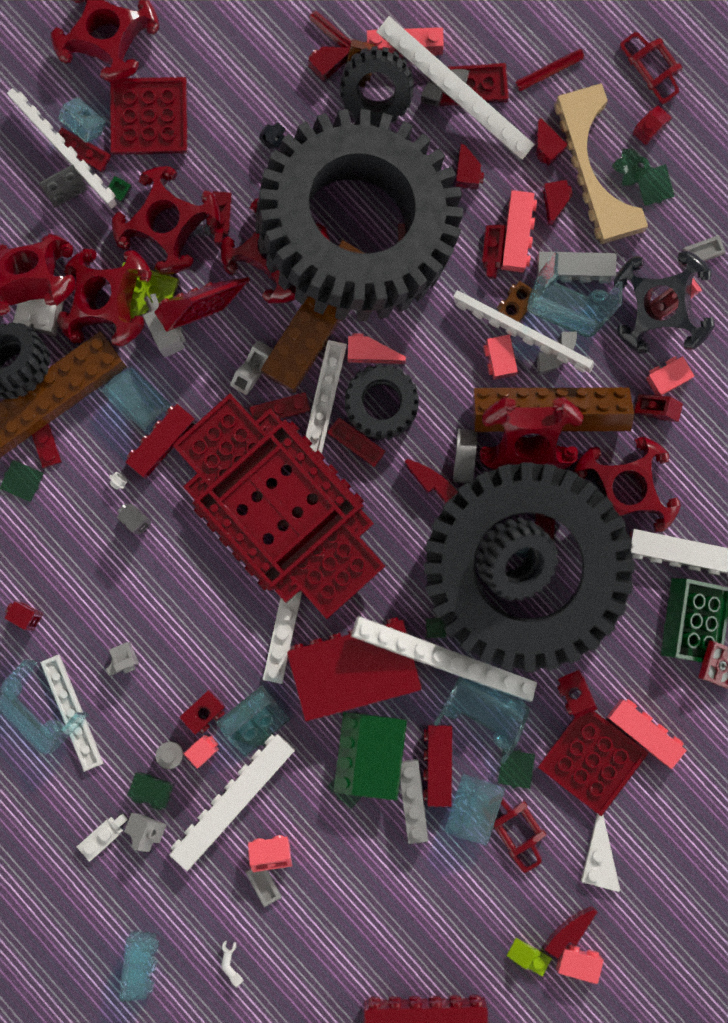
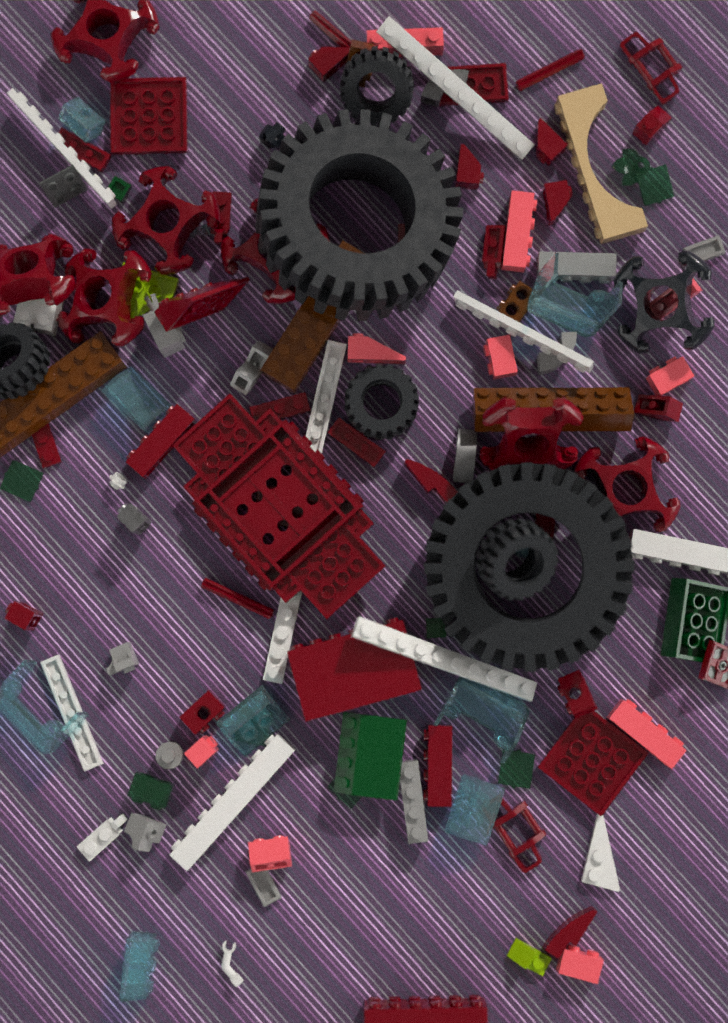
none -> dark red axle [201,578,274,619]

